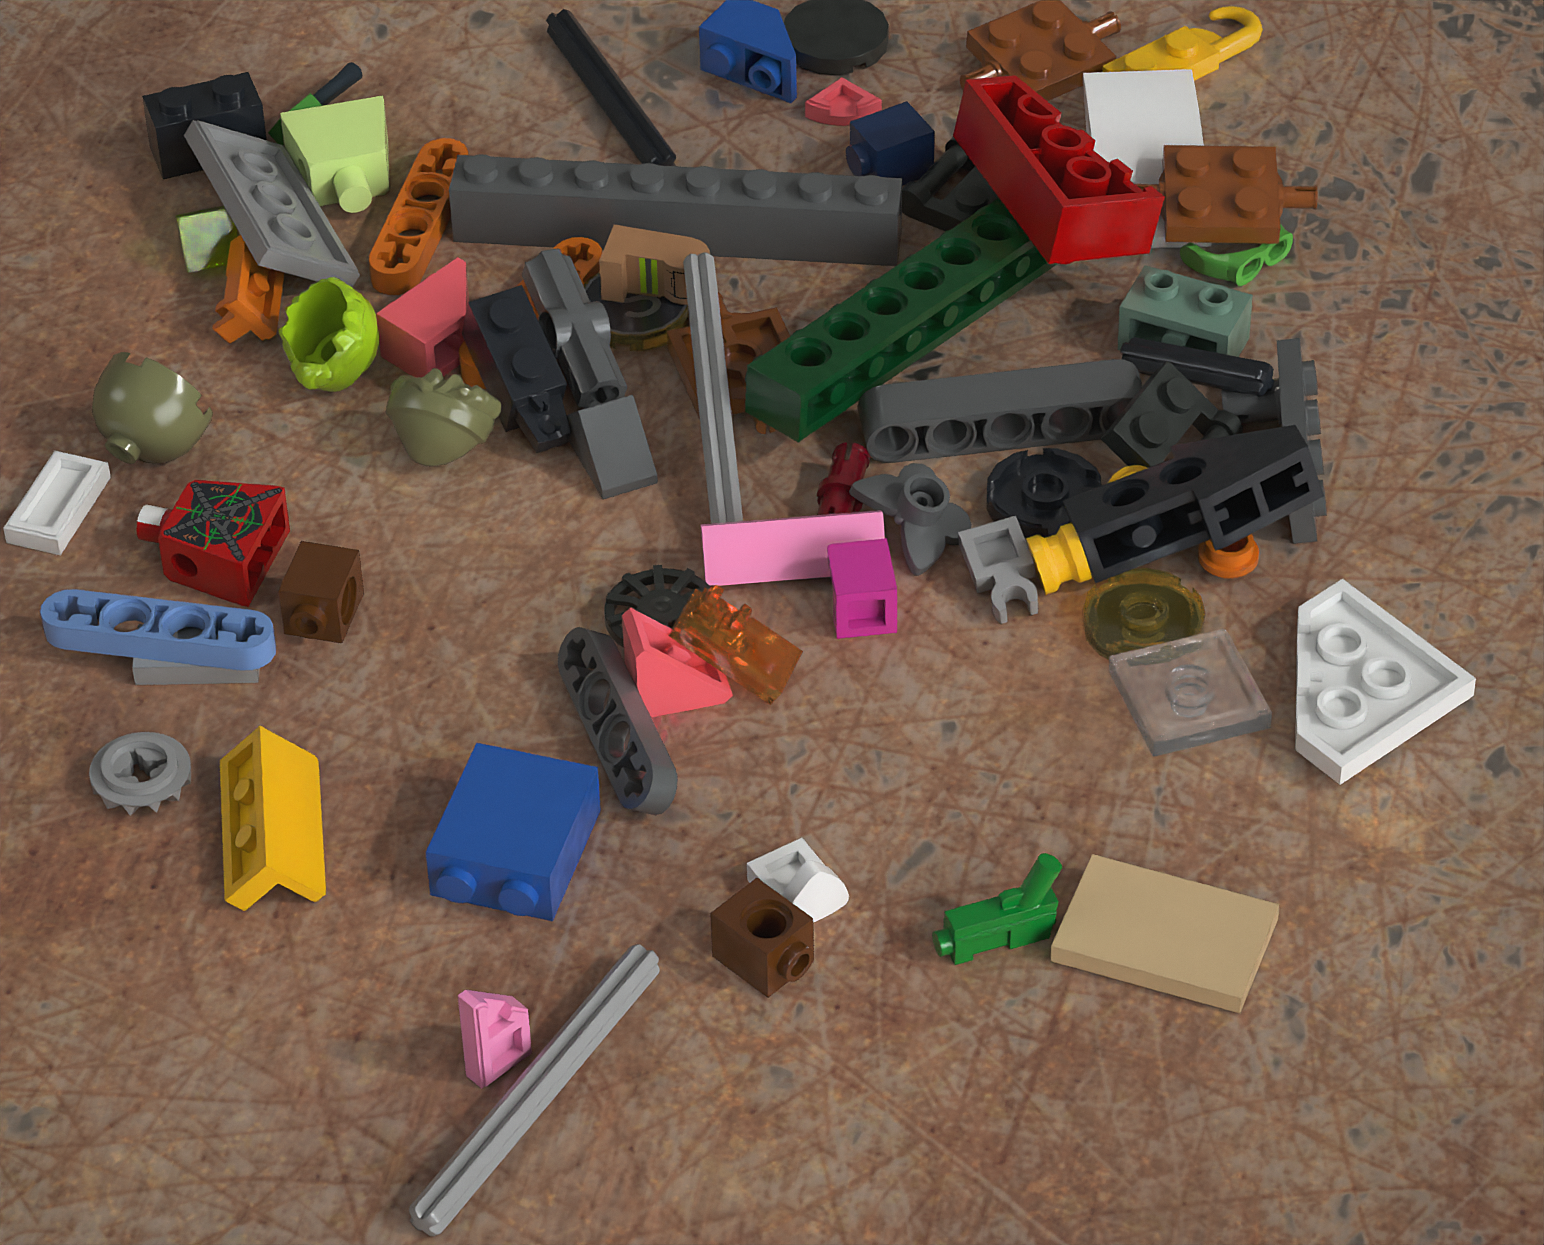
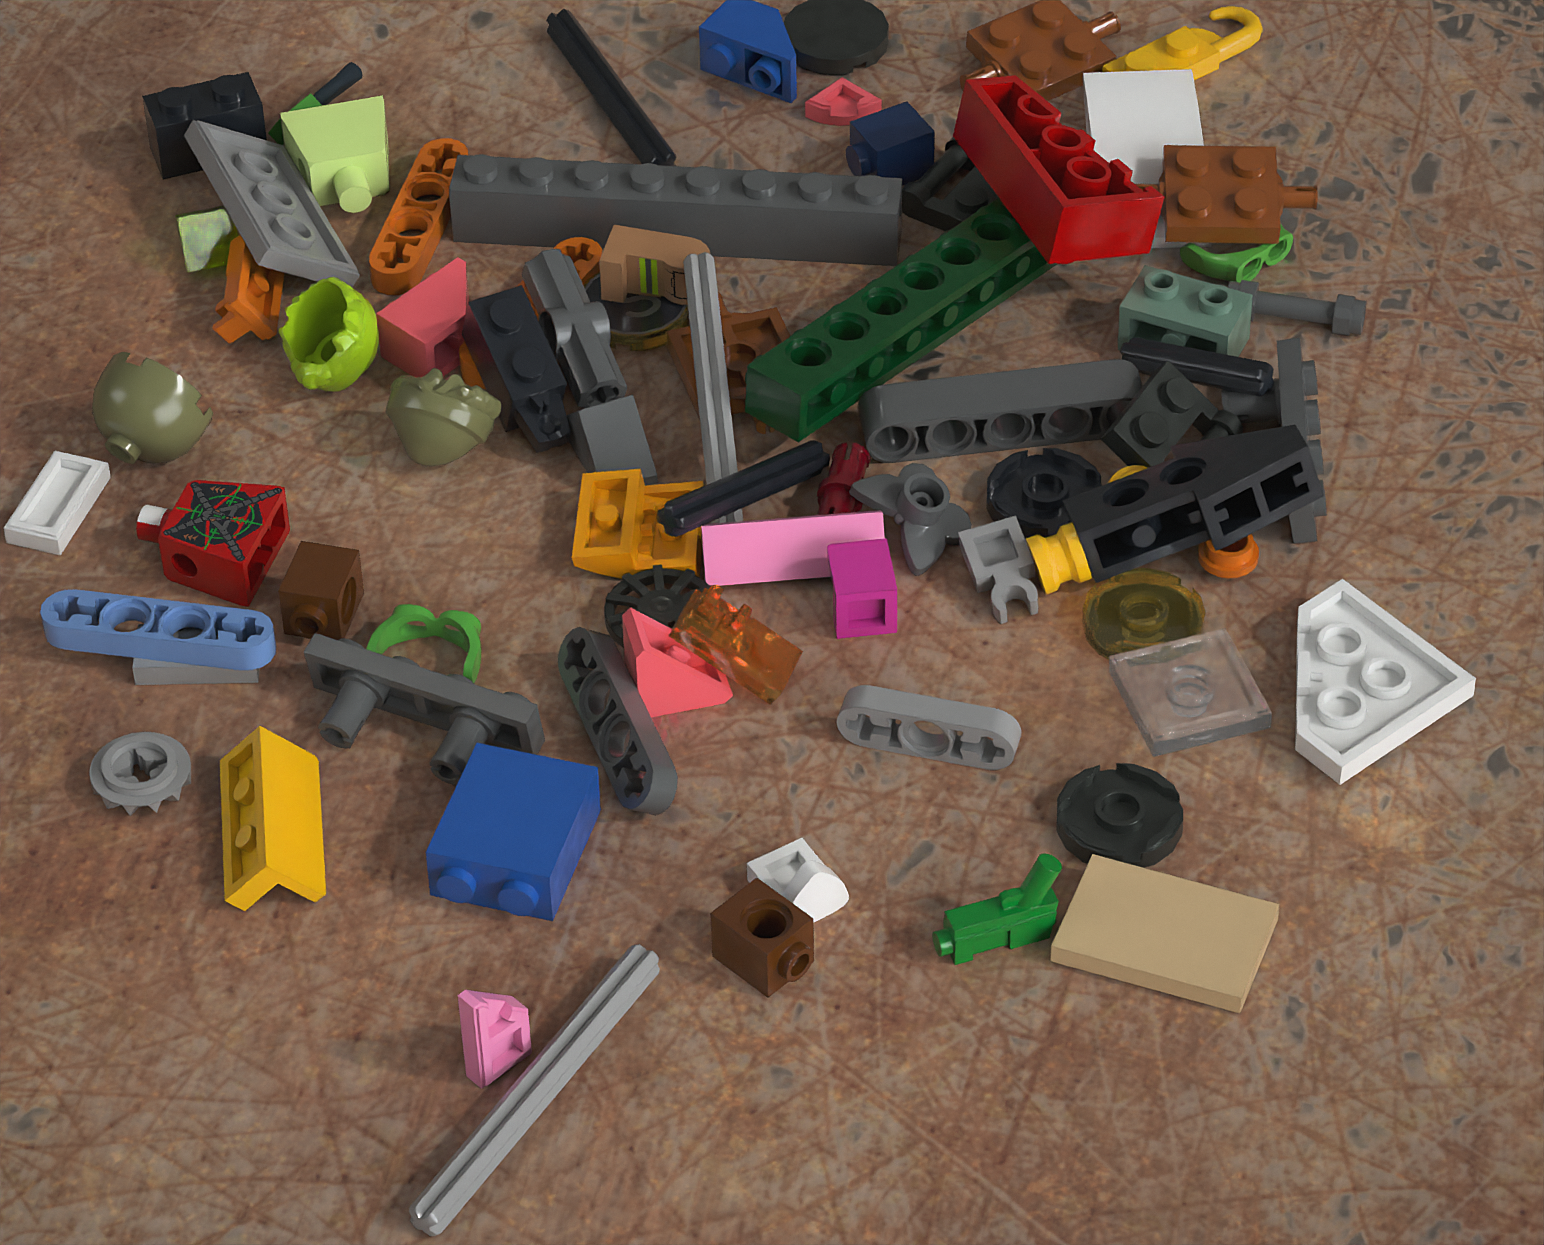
none -> dark grey plate [304,633,545,785]
none -> bright green cap [366,604,482,683]
none -> light orange slope [571,468,705,579]
none -> black axle [657,440,830,537]
none -> light grey beam [837,685,1022,770]
none -> pearl dark grey tile [1056,763,1183,868]
none -> dark grey bar [1228,280,1367,336]

